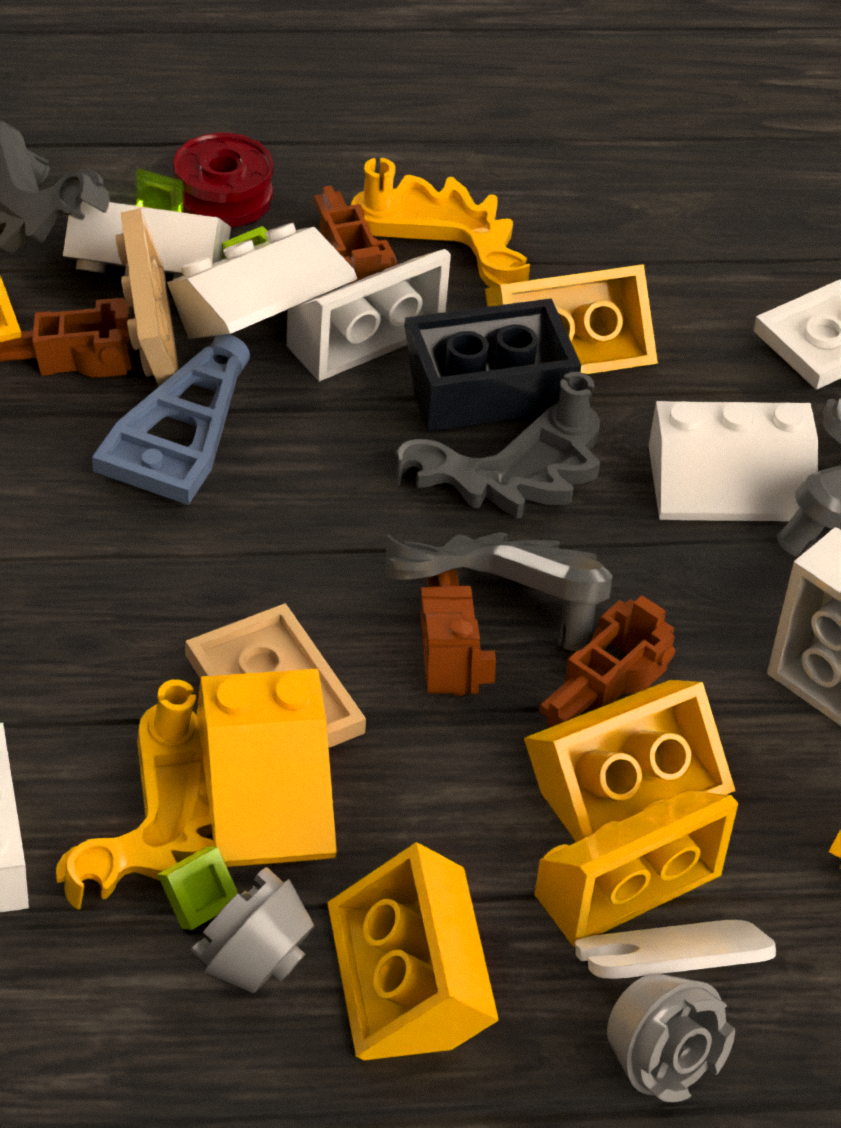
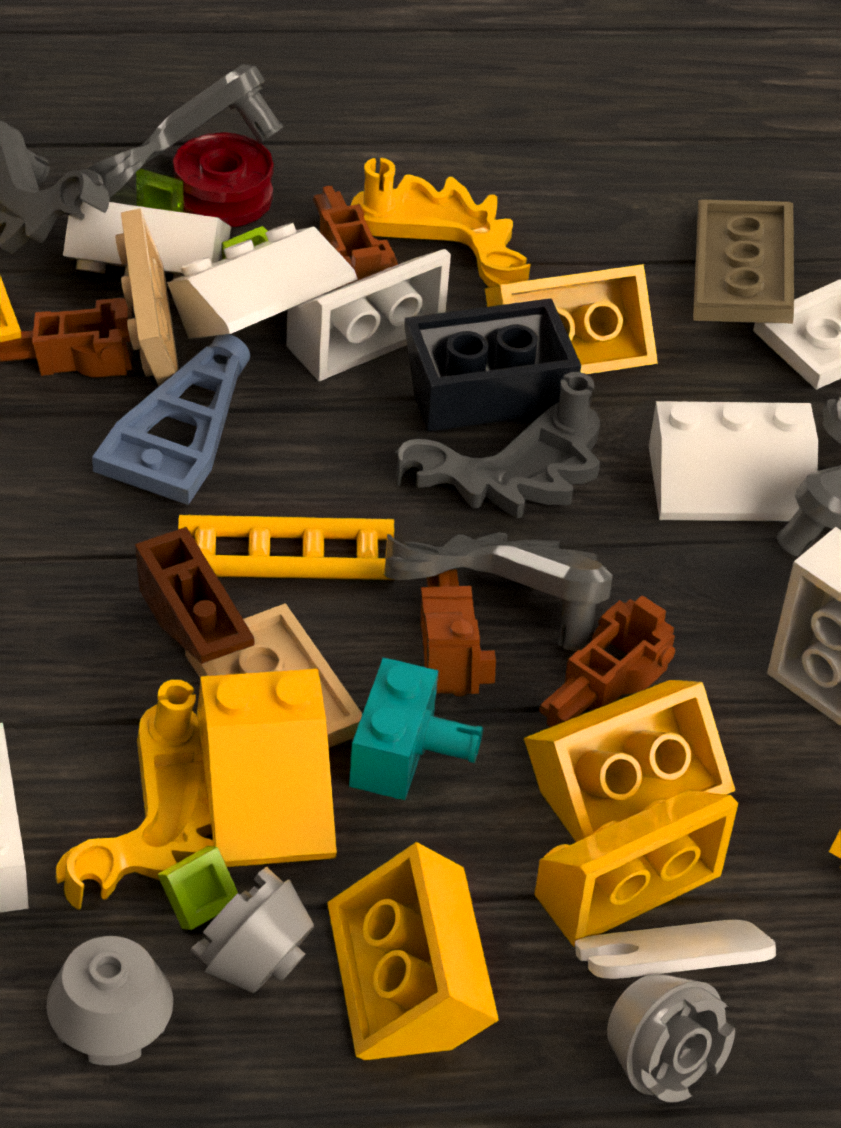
none -> light grey cone [47,936,173,1065]
none -> dark grey animal [88,64,284,198]
none -> reddish brown slope [135,527,255,664]
none -> yellow bar [178,515,394,580]
none -> teal brick [349,657,483,800]
none -> dark tan tile [693,200,794,324]

